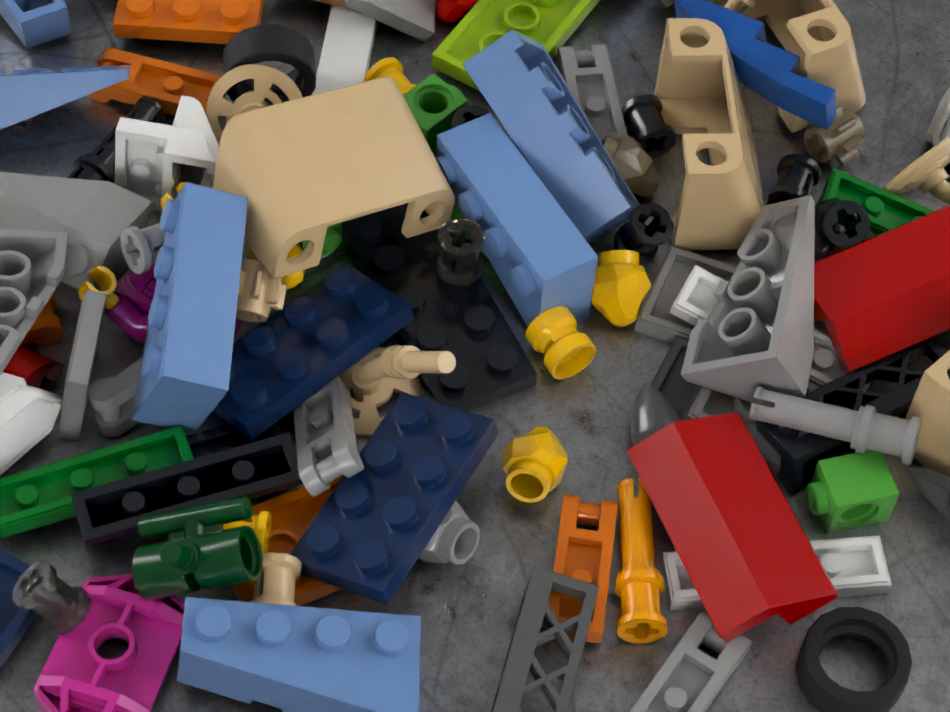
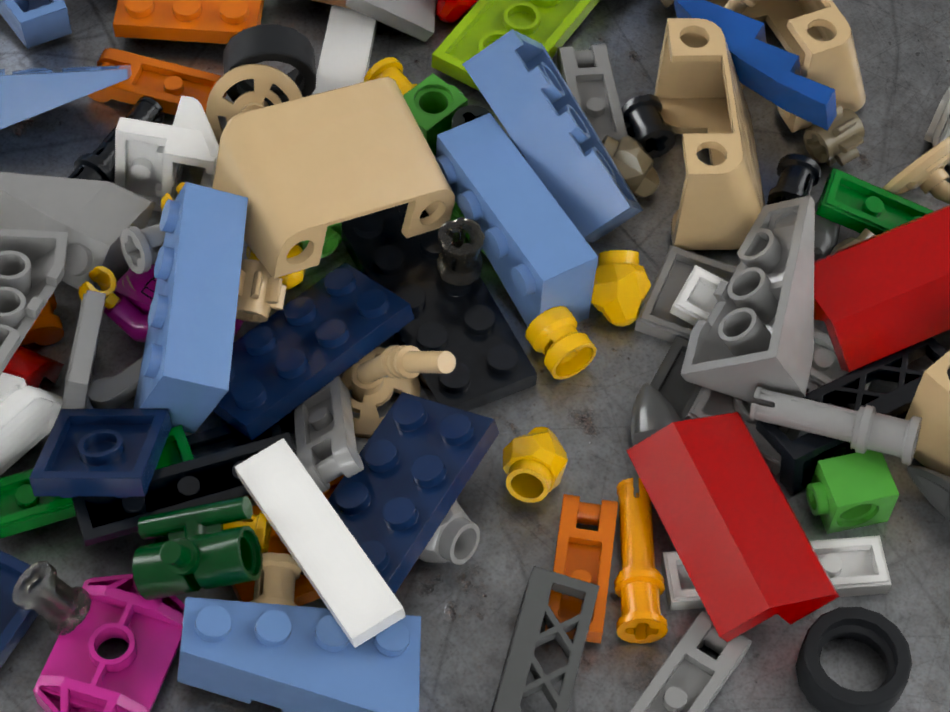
black bush [614,203,674,265] -> none
black bush [815,198,870,247] -> none
none -> dark blue plate [29,409,172,498]
none -> white tile [234,438,406,648]

